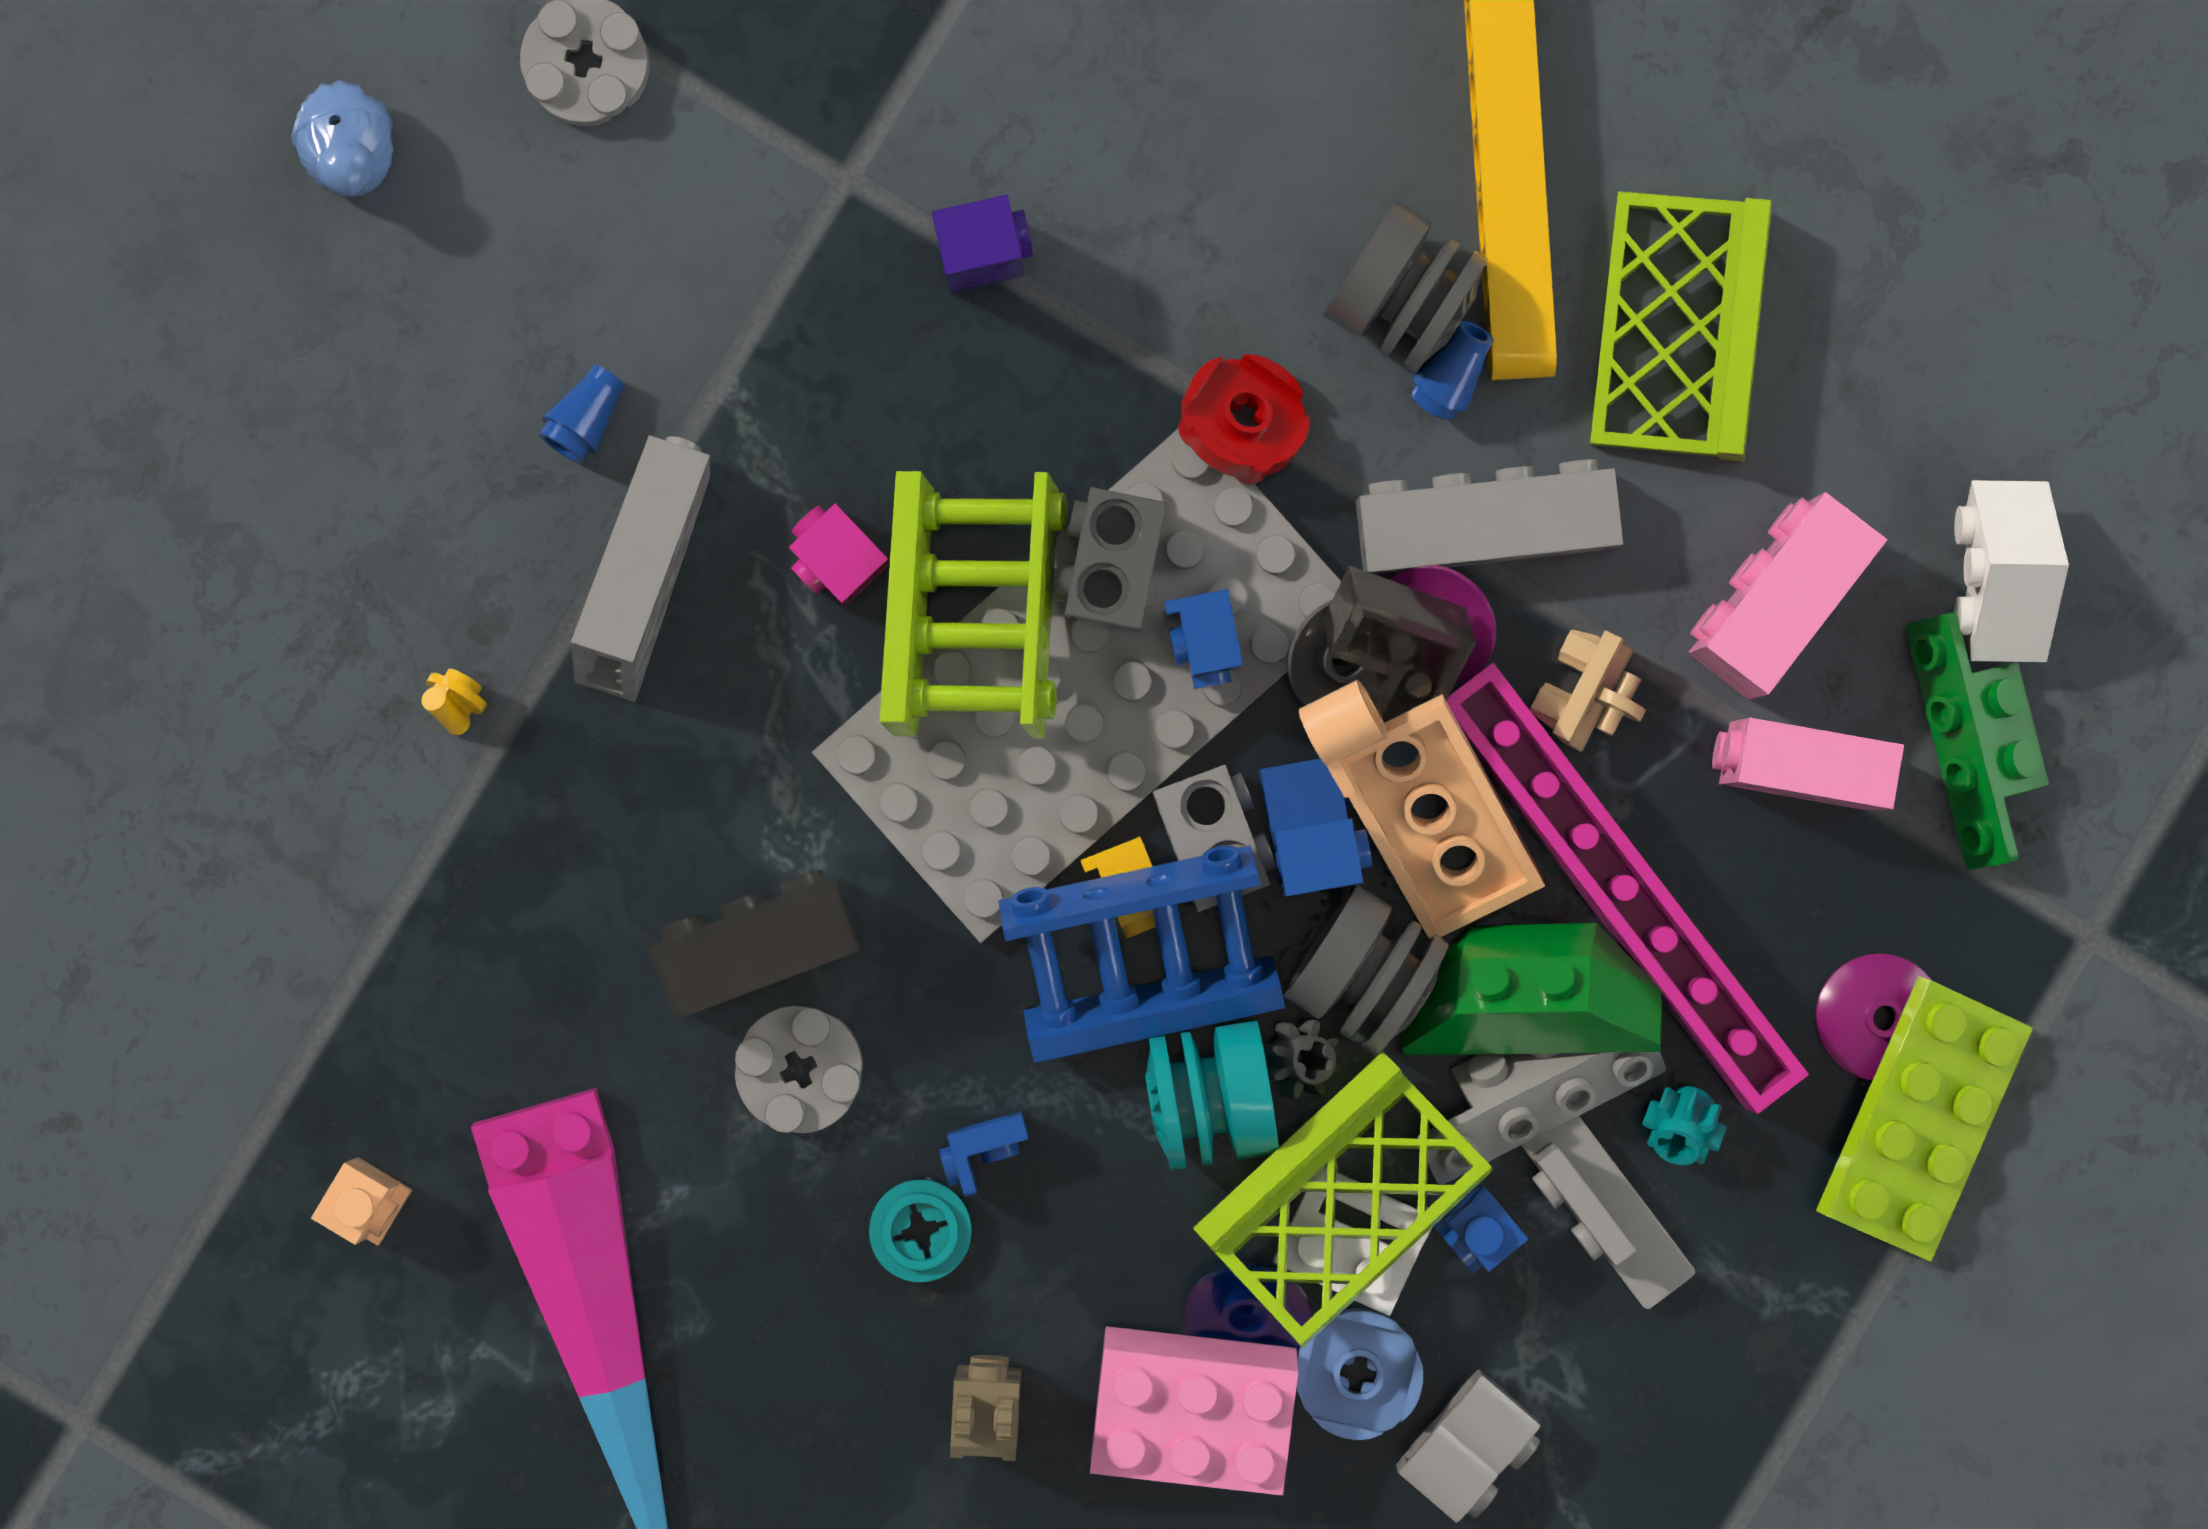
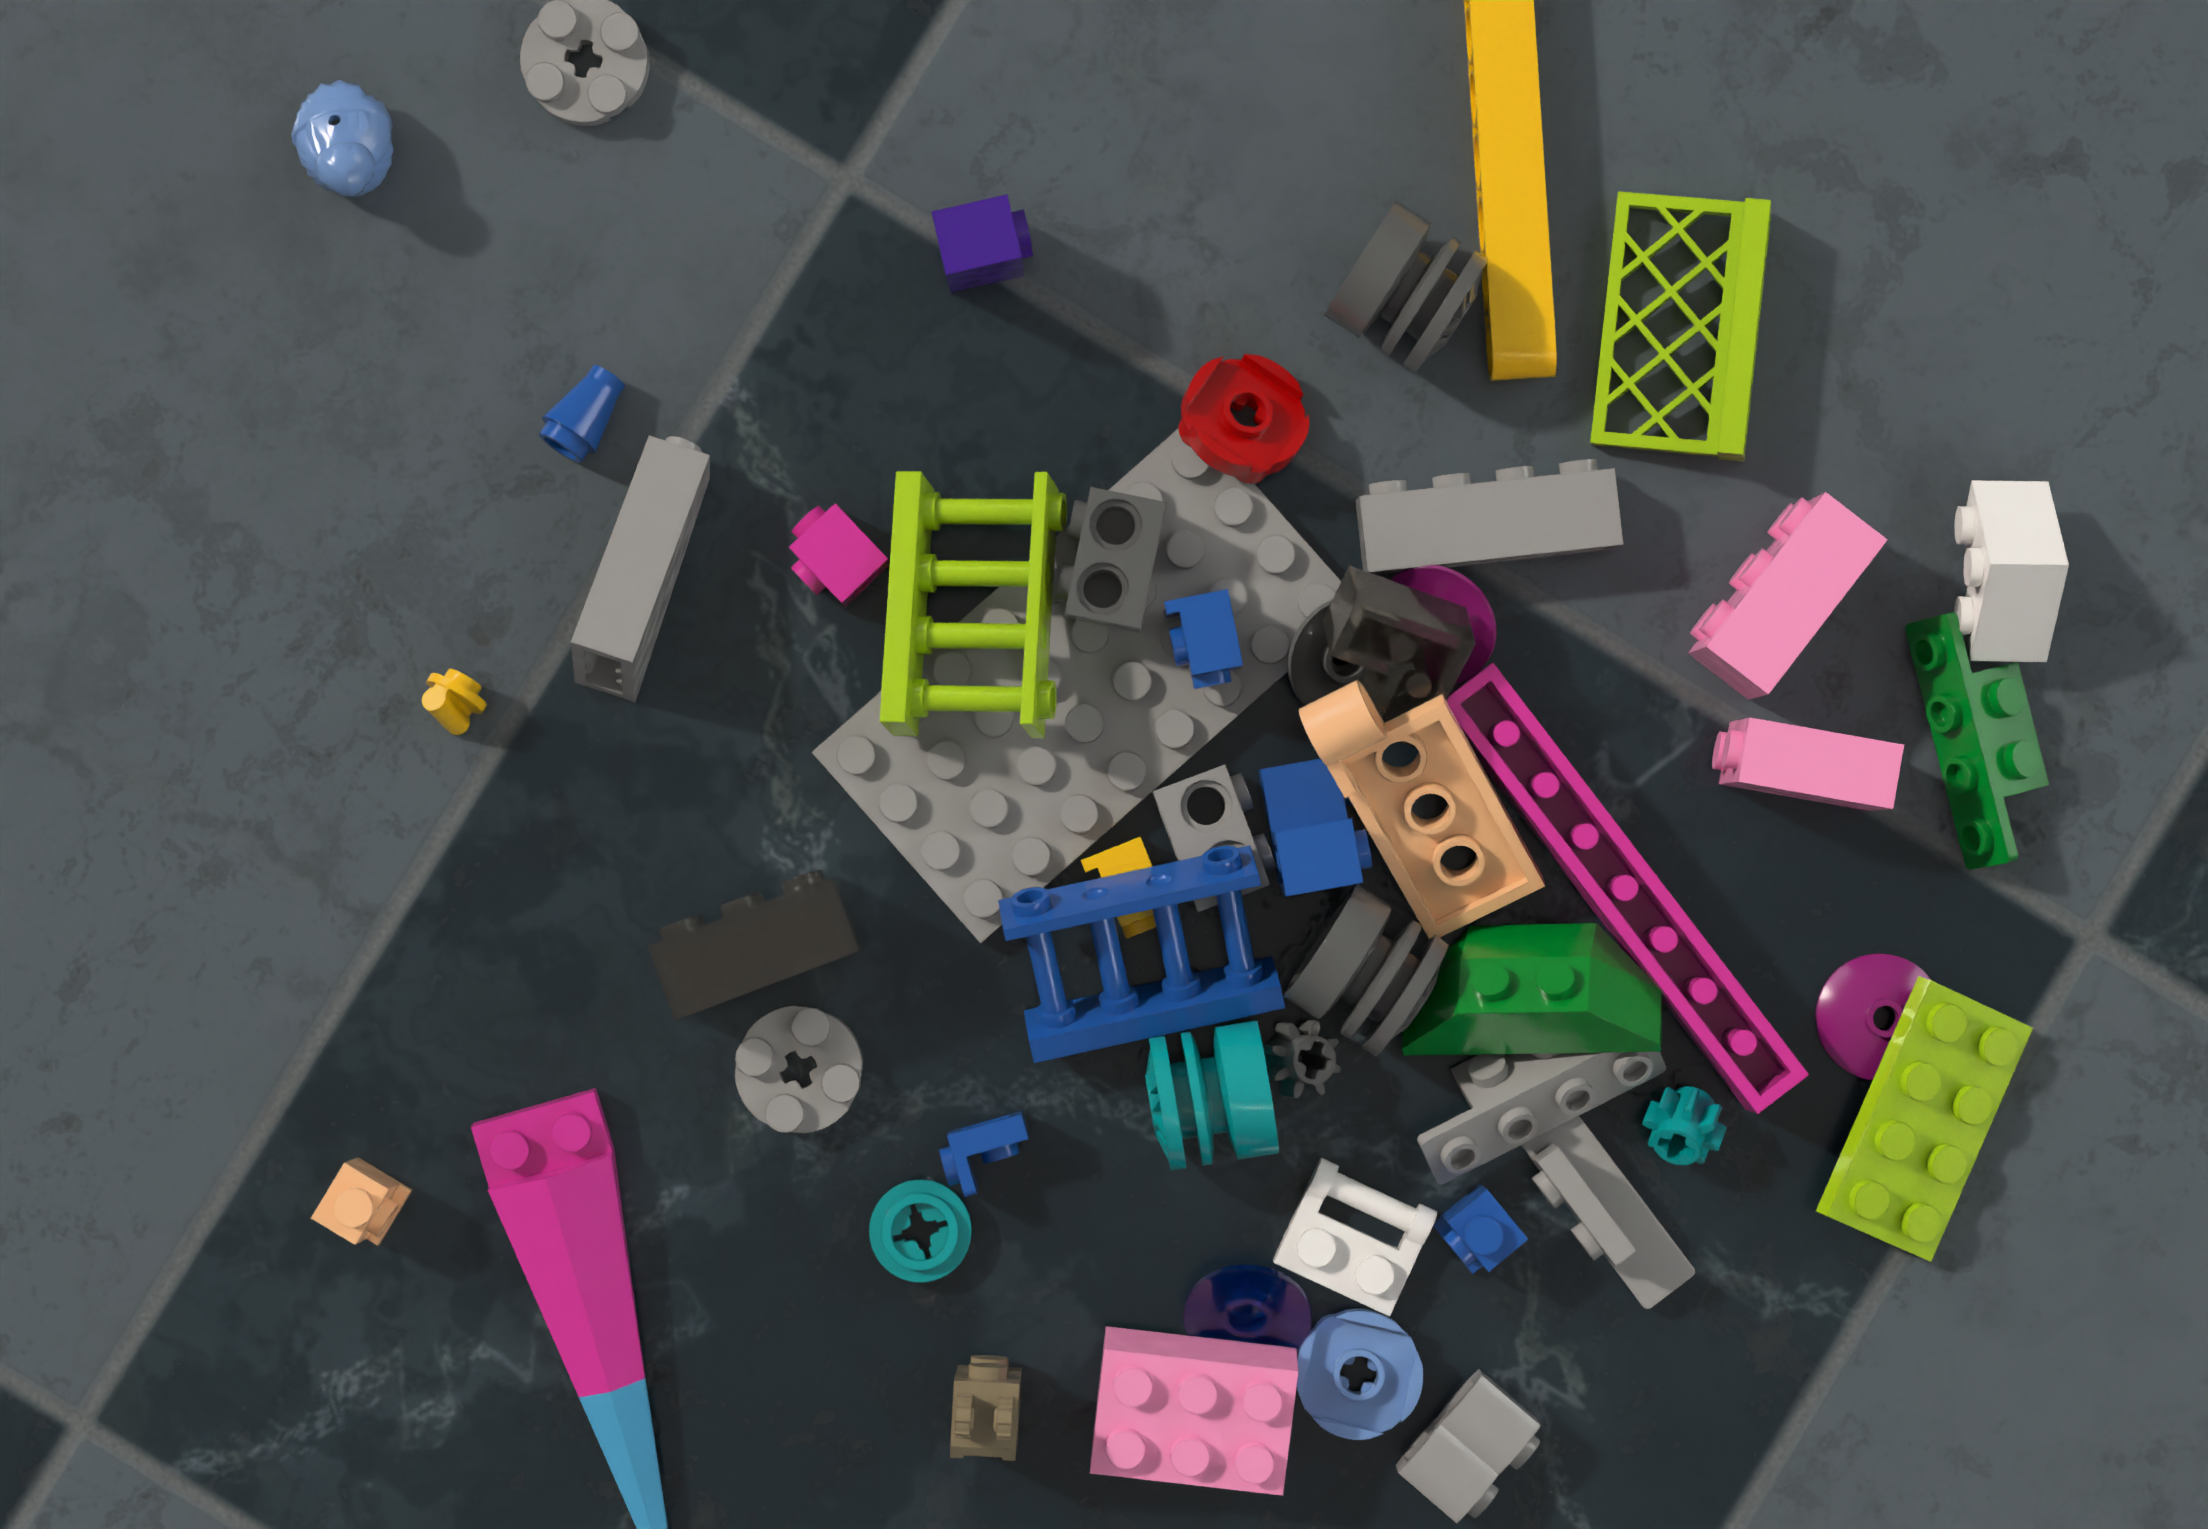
lime fence [1193,1052,1493,1348] -> none
blue cone [1411,321,1494,420] -> none
tan hips [1530,629,1646,753] -> none

